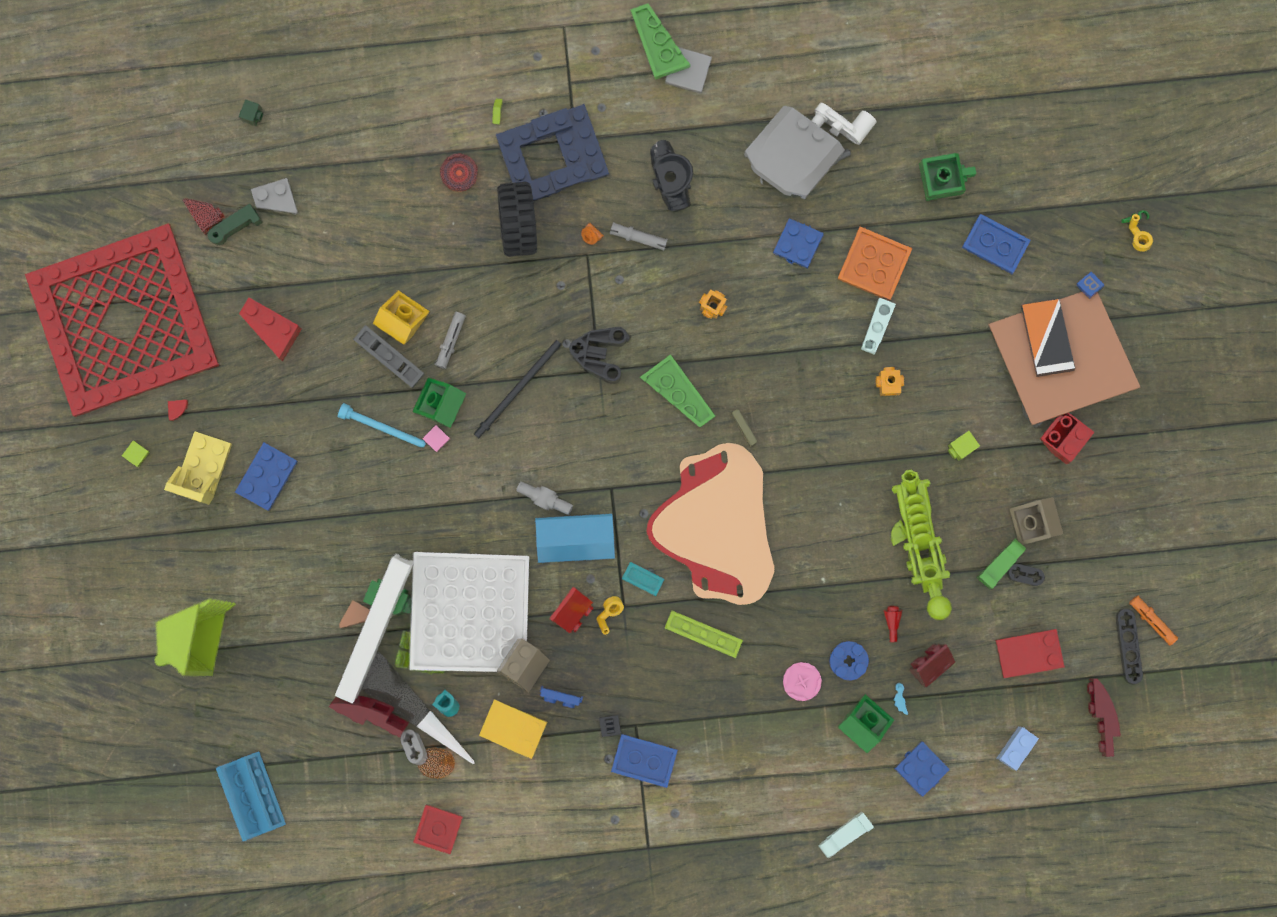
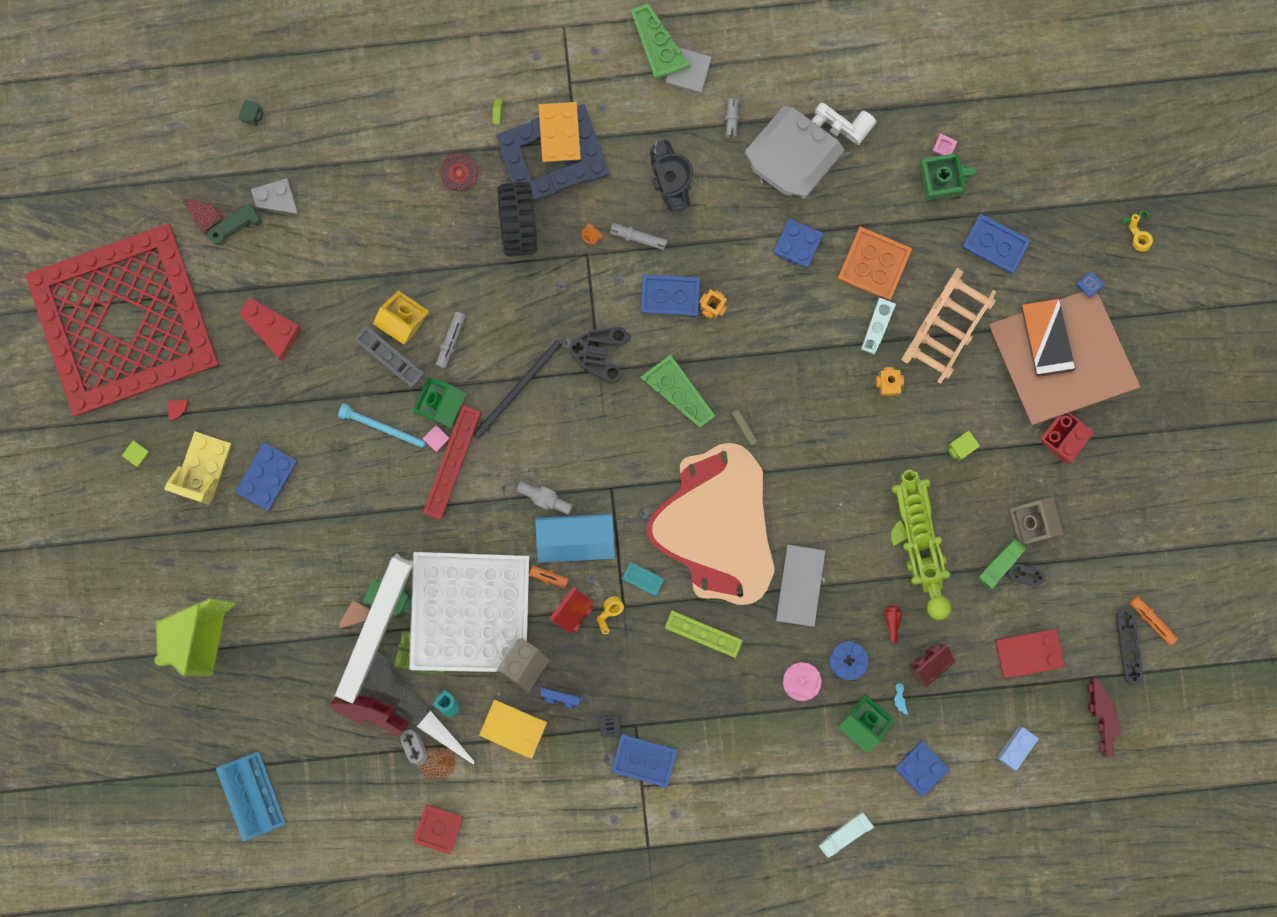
none -> red plate [423,406,481,520]
none -> orange pin [529,565,569,589]
none -> light orange plate [539,102,581,162]
none -> blue plate [641,274,700,316]
none -> light grey pin [725,98,740,138]
none -> light grey tile [776,545,825,627]
none -> light nougat fence [901,268,996,384]
none -> bright pink tile [932,134,957,156]

